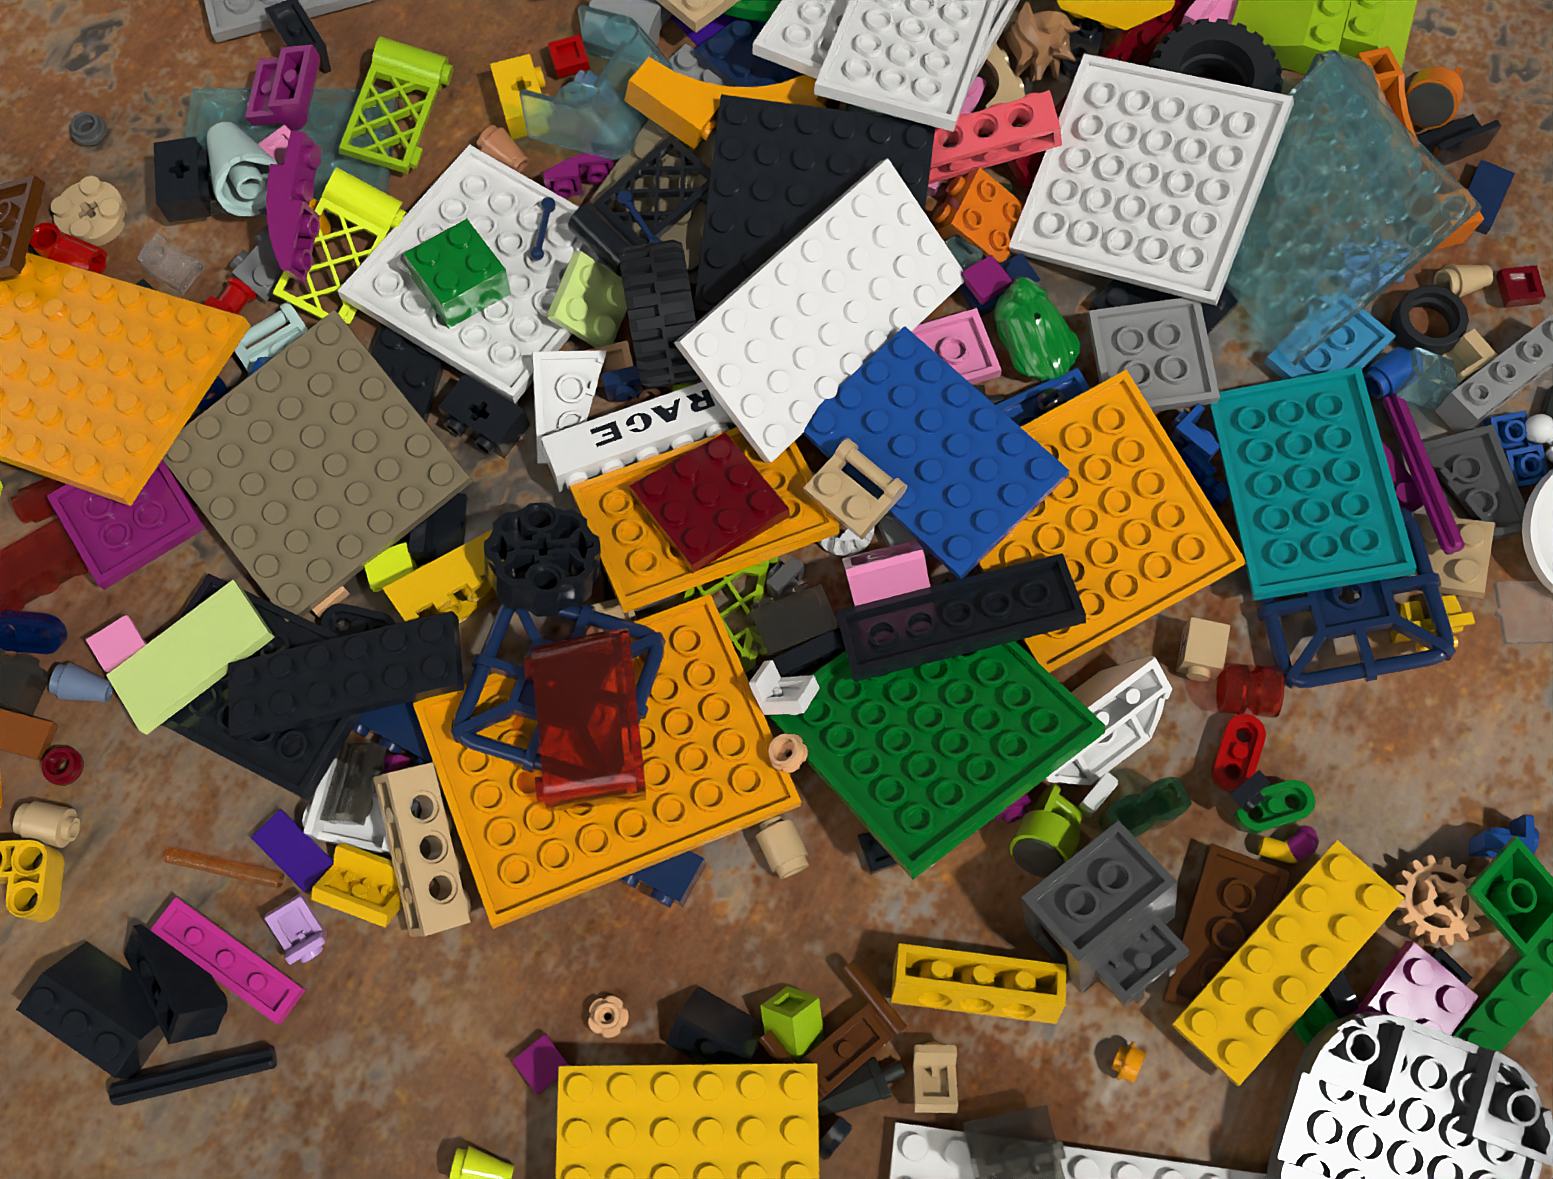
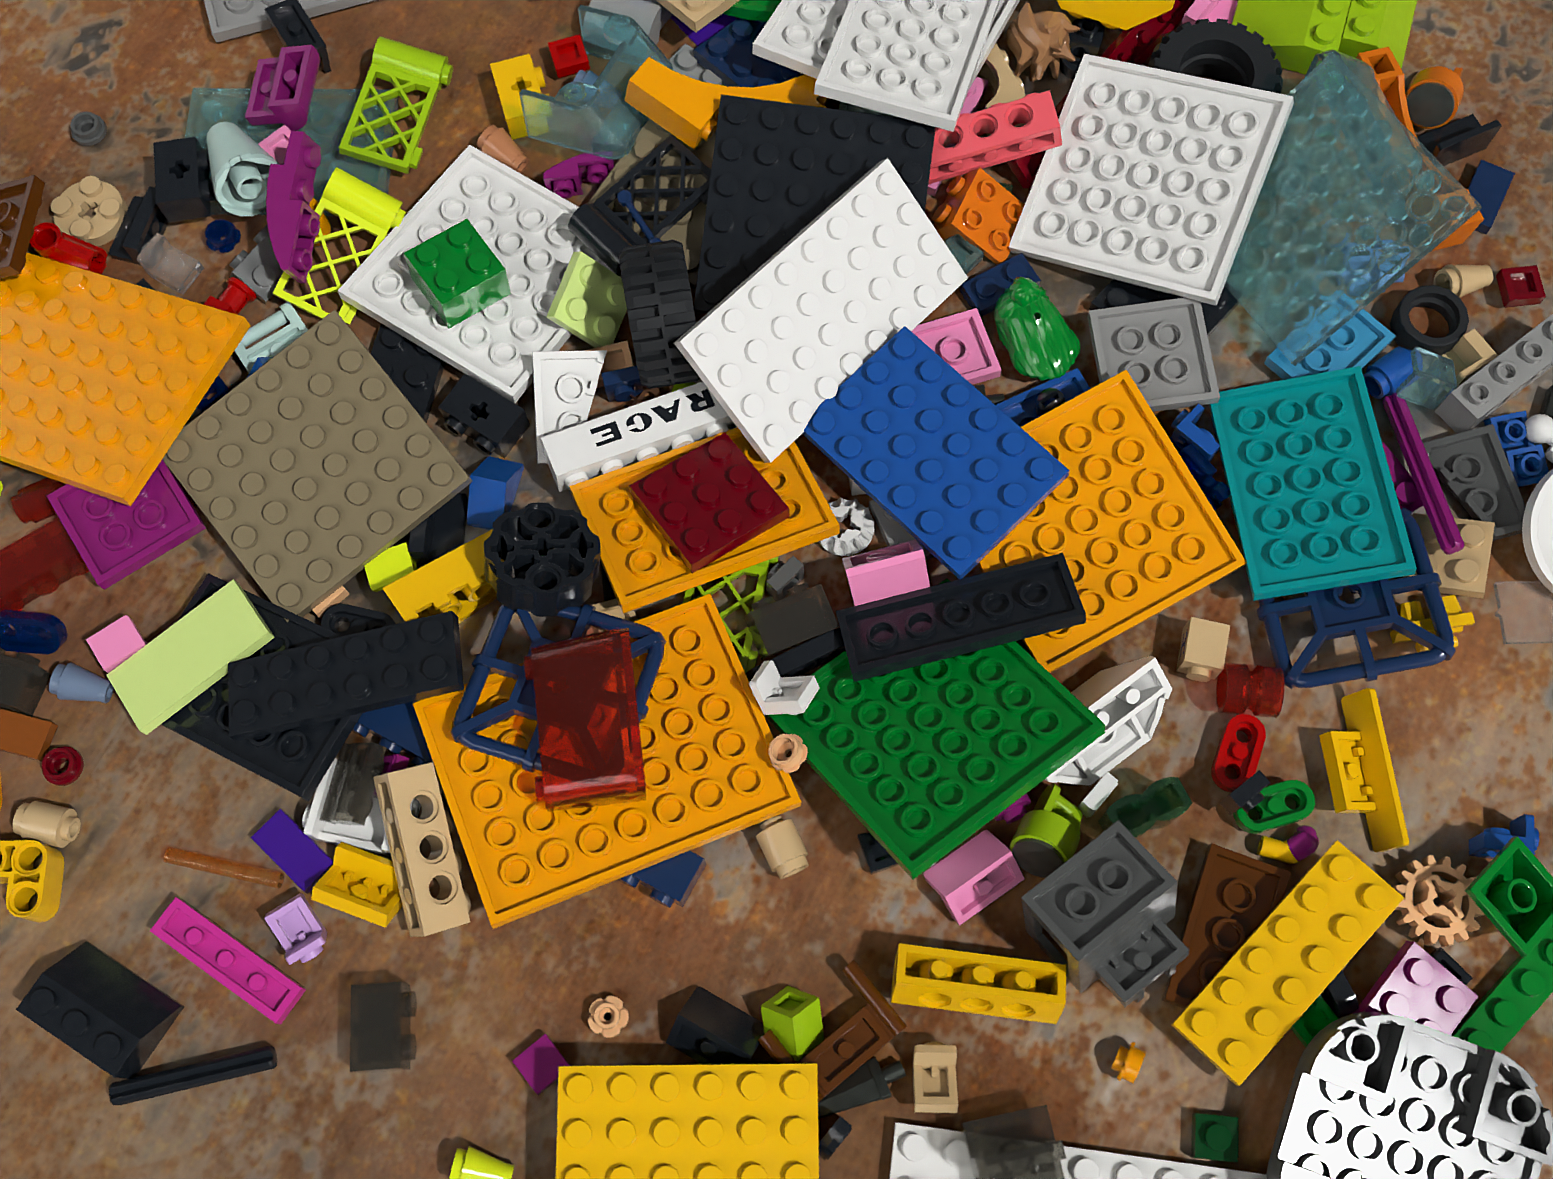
black slope [124,924,228,1044] -> none
dark blue hinge [530,197,556,261] -> none
tan plate [803,438,907,540] -> none
magenta tile [961,254,1012,305] -> none
none -> black panel [109,186,169,267]
none -> clear blue plate [205,219,241,253]
none -> clear smoke brick [350,981,417,1073]
none -> blue slope [467,456,524,530]
none -> bright pink panel [923,830,1025,925]
none -> dark green plate [1191,1113,1239,1162]
none -> yellow bracket [1319,688,1409,852]

